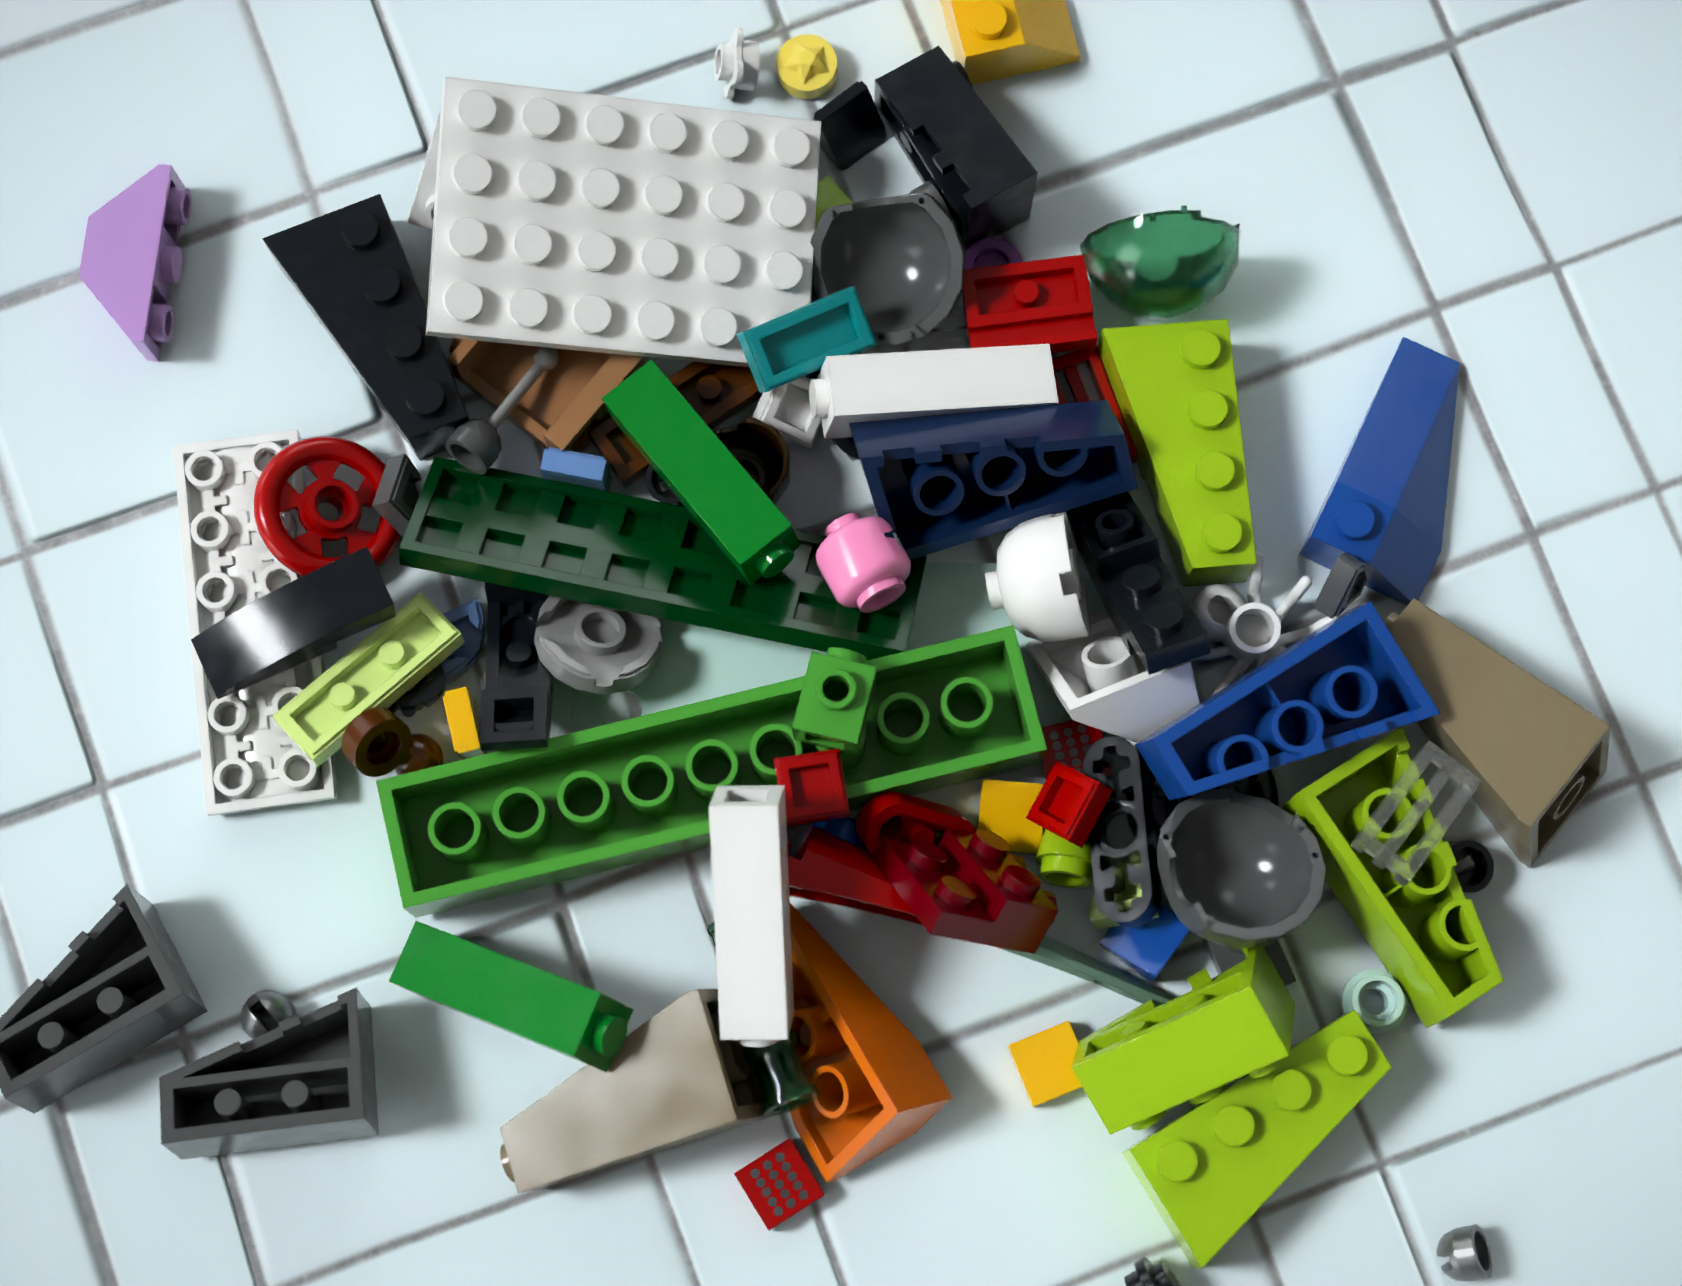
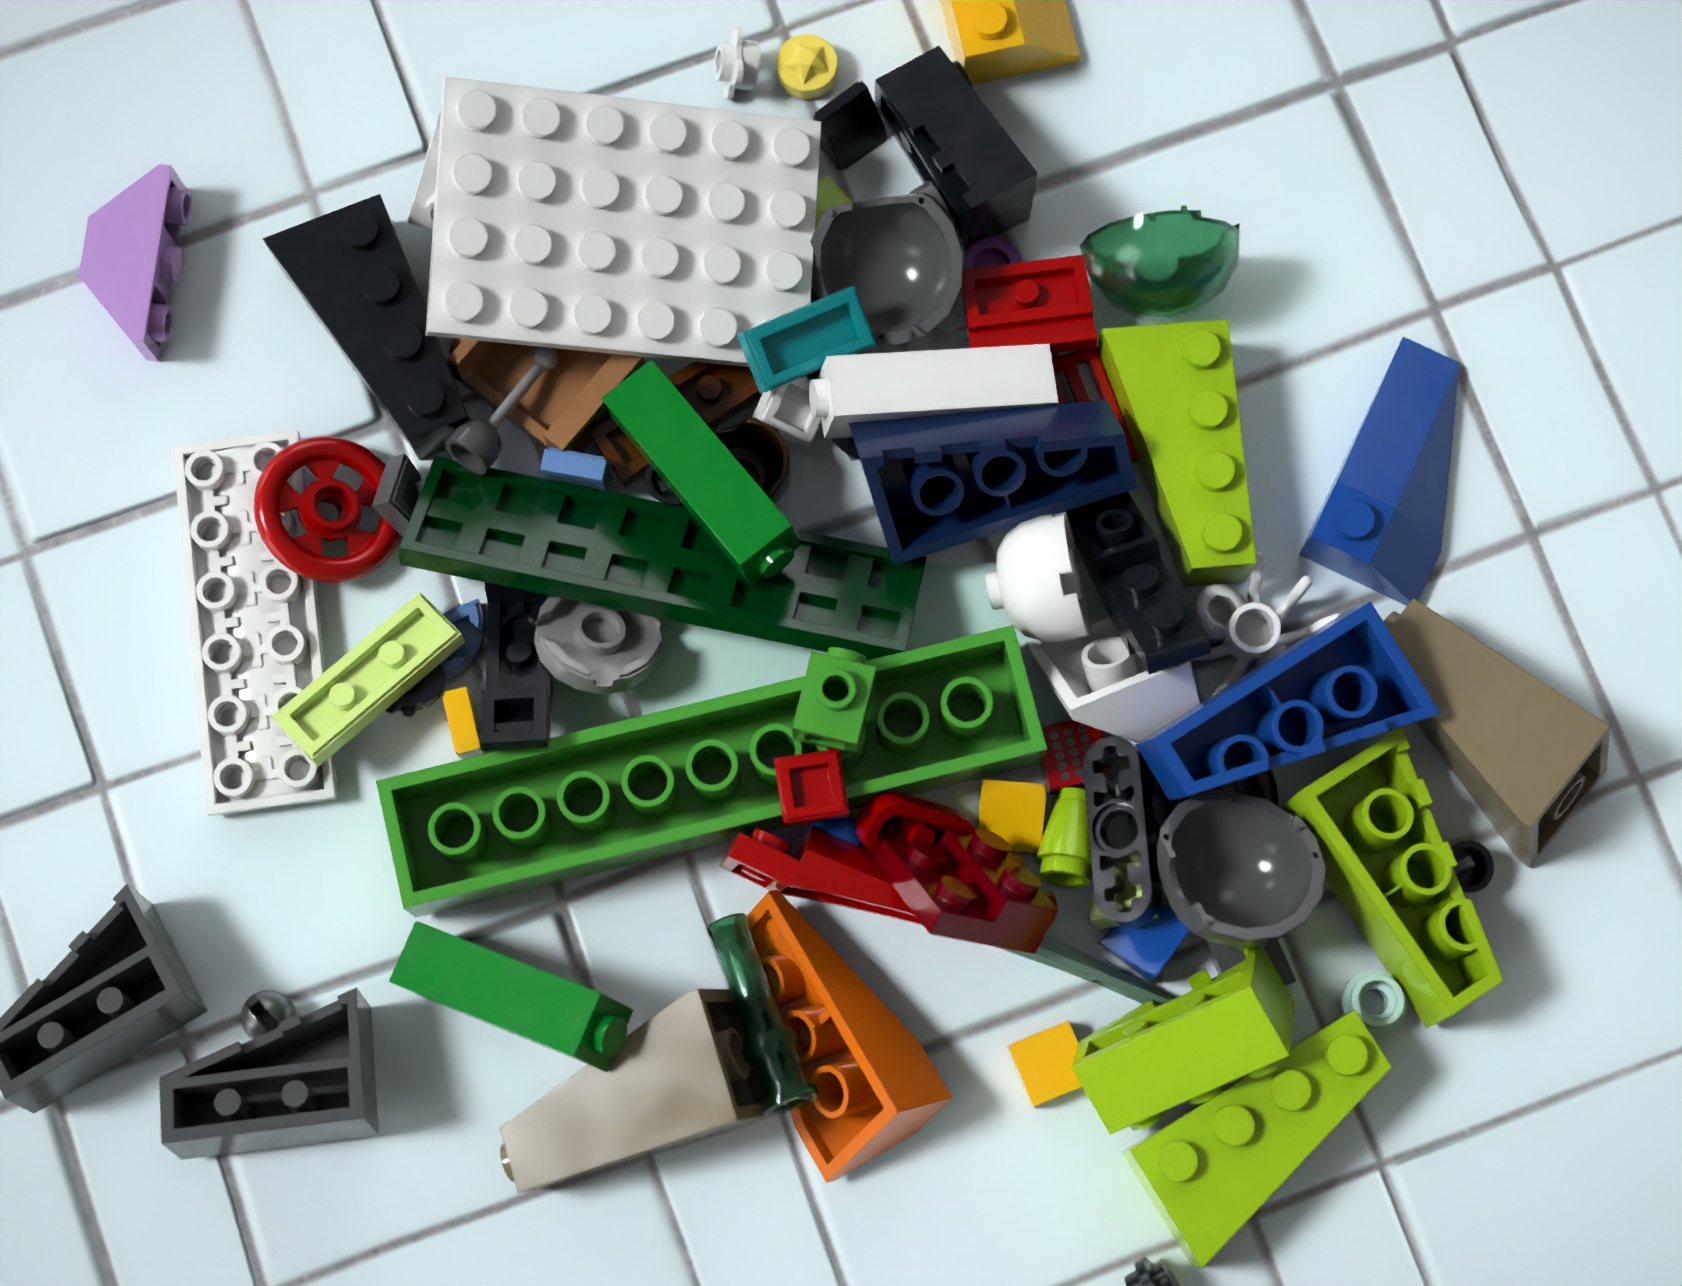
black slope [191,547,396,699] -> none
reddish brown plate [342,707,444,777] -> none
white brick [709,785,794,1047] -> none
red tile [734,1138,825,1231] -> none
bright pink head [816,513,911,613] -> none
red tile [1026,761,1113,848] -> none
dark grey tile [1313,552,1367,619] -> none
clear tile [1350,740,1482,886] -> none
flat silver hinge [1436,1224,1492,1282] -> none

